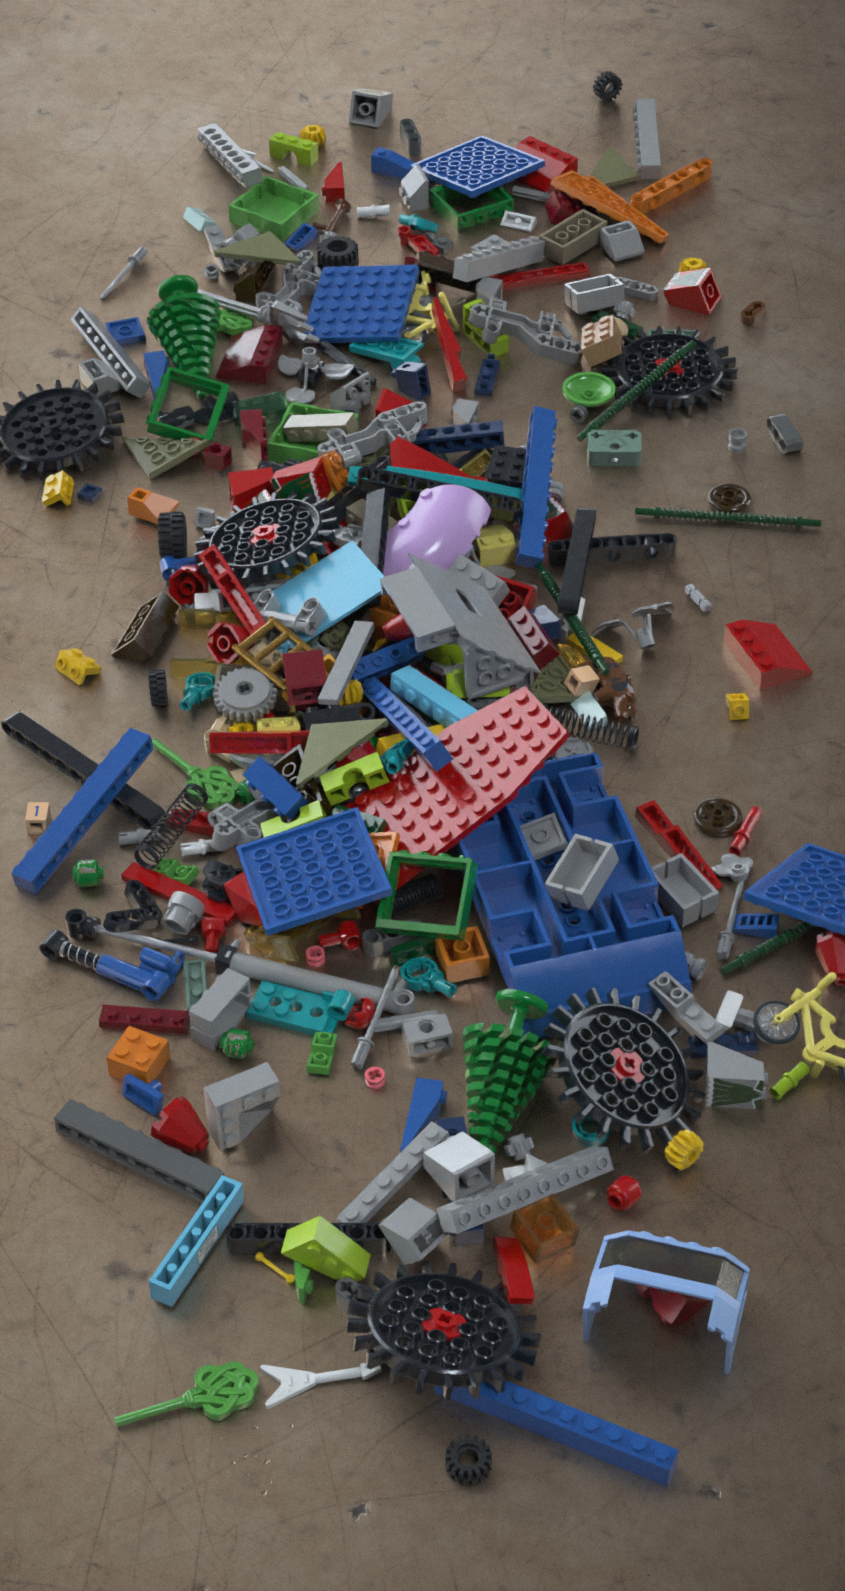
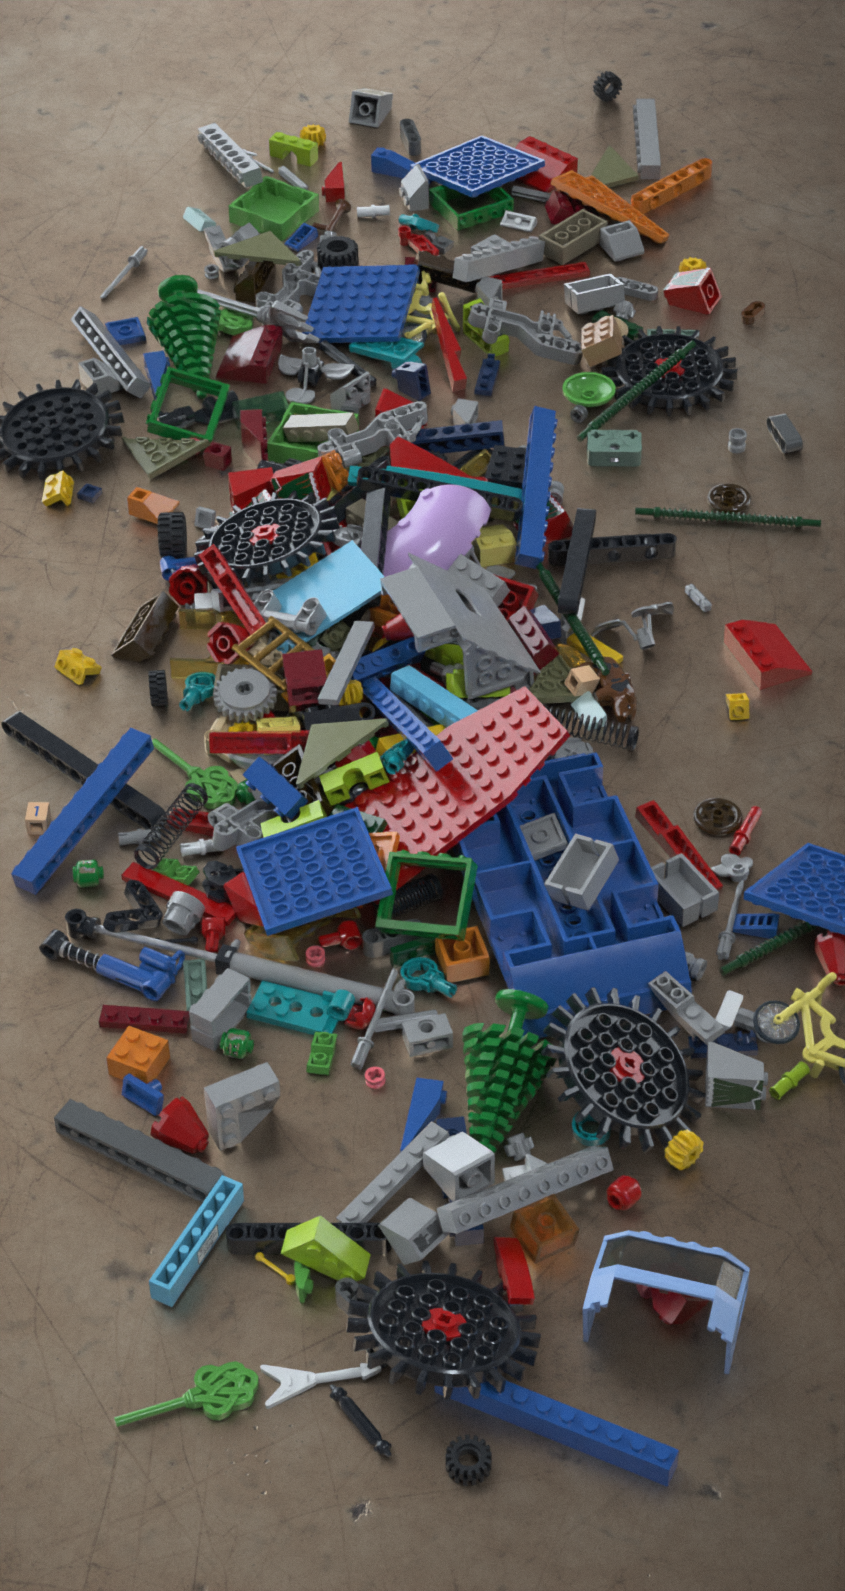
none -> black wheel [330,1384,392,1458]

